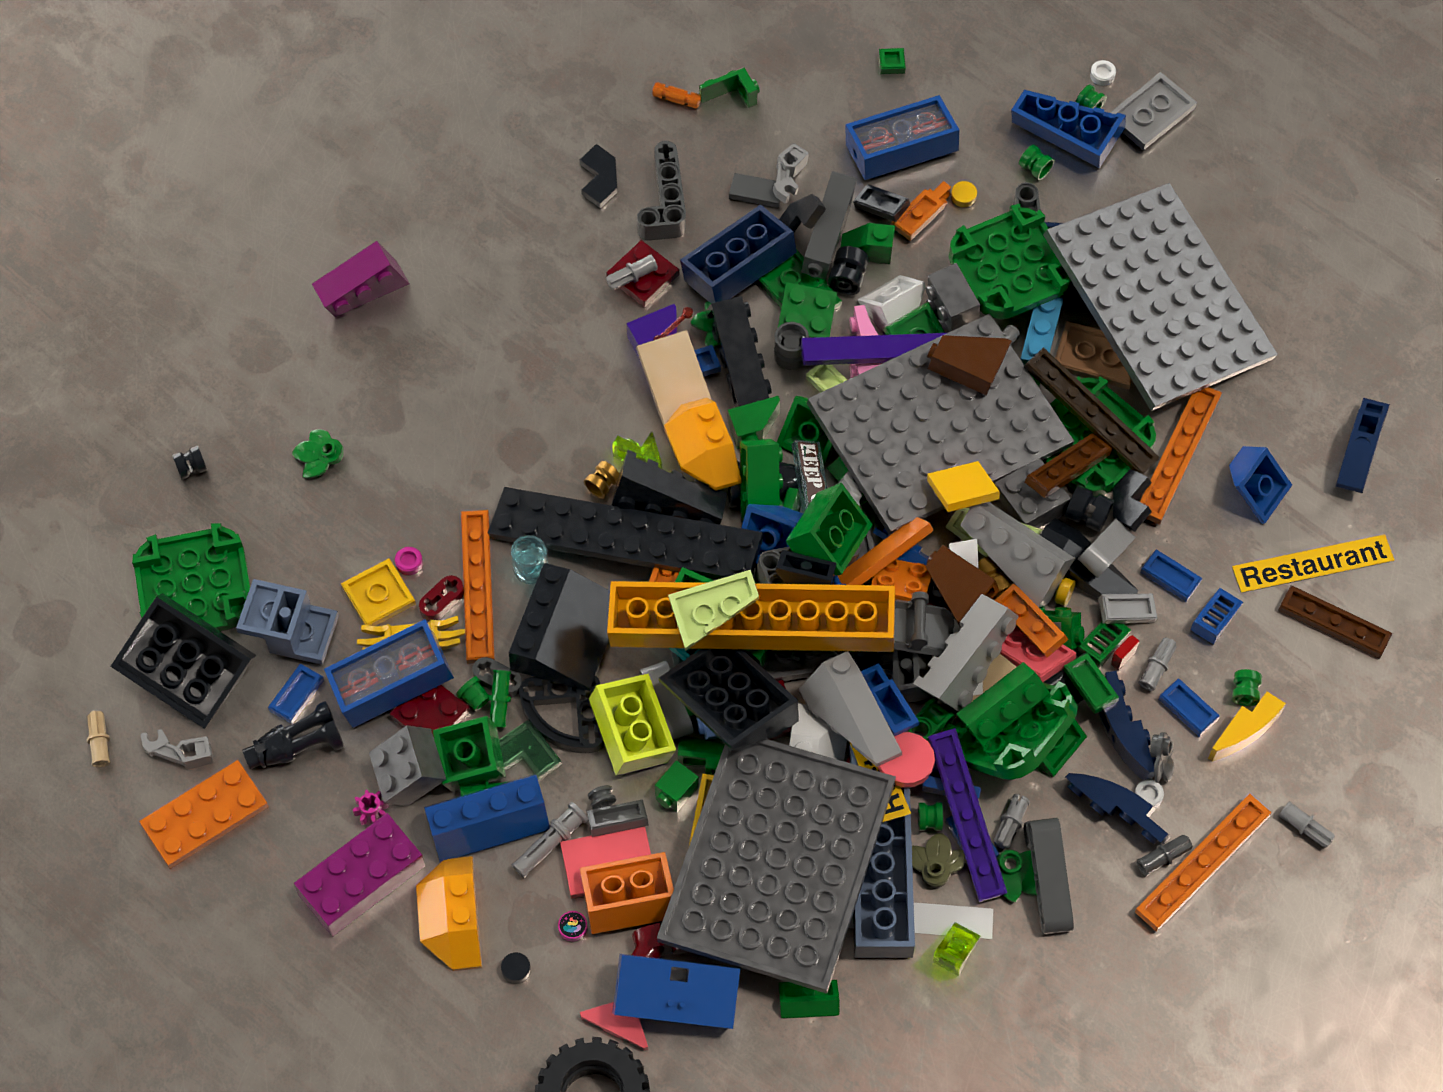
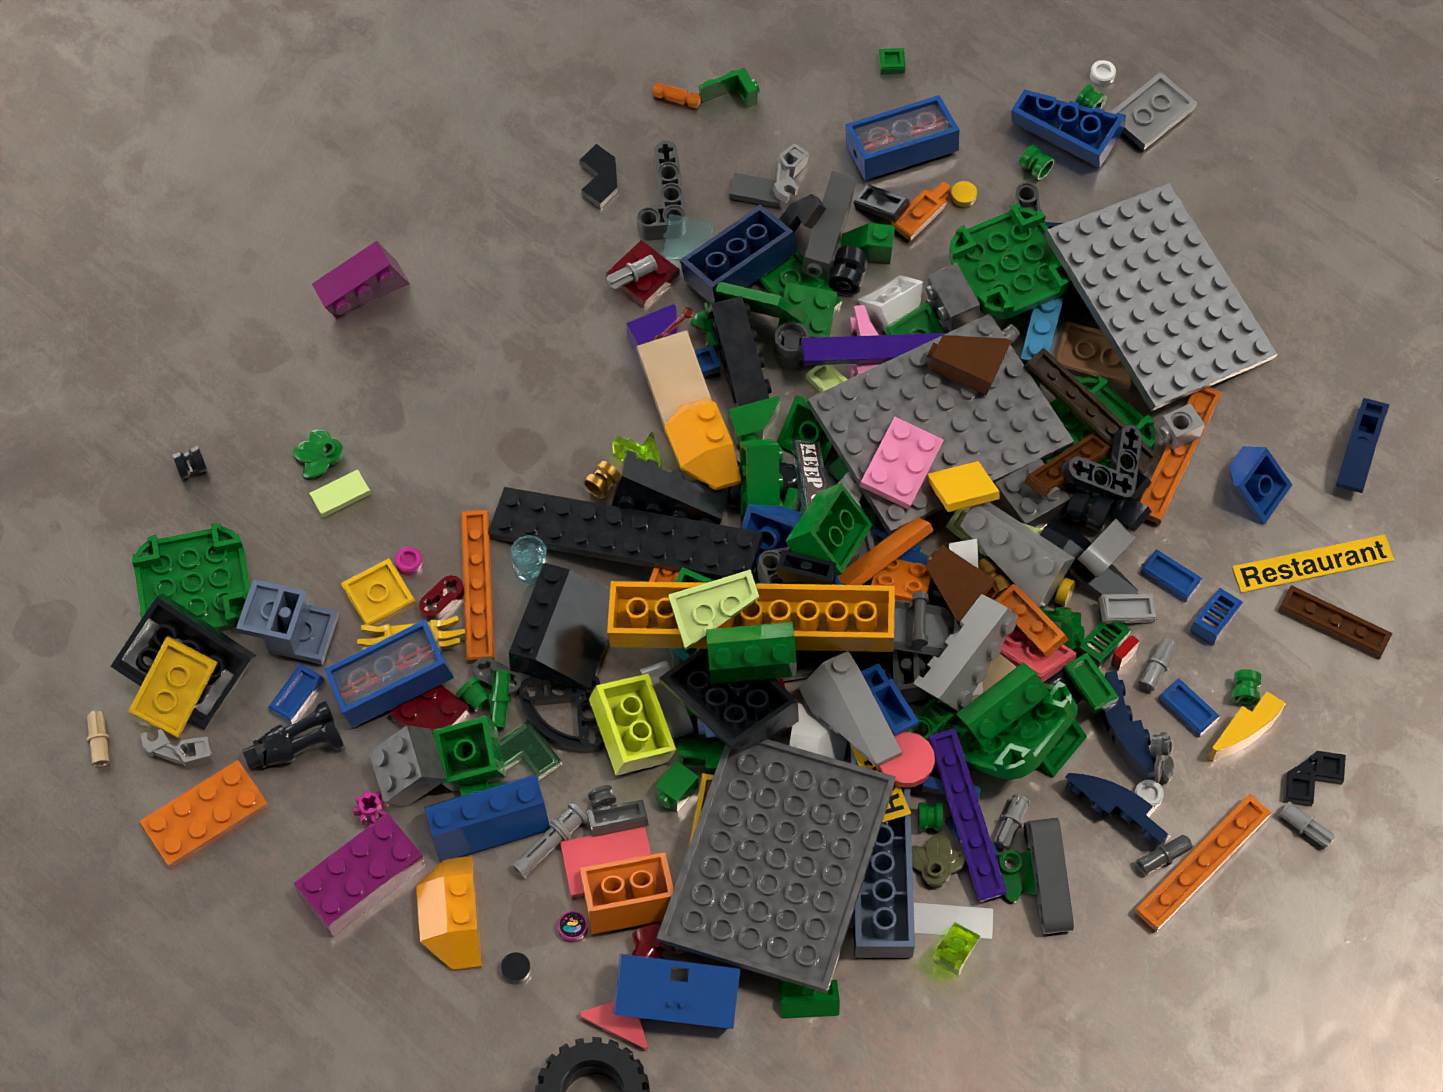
none -> yellow tile [128,636,218,738]
none -> yellowish green tile [309,469,371,518]
none -> clear light blue piece [662,214,714,260]
none -> green slope [706,622,797,684]
none -> green tile [715,282,808,324]
none -> bright pink plate [860,417,944,510]
none -> black beam [1062,424,1142,501]
none -> light grey brick [1159,403,1205,450]
none -> black tile [1283,751,1346,806]

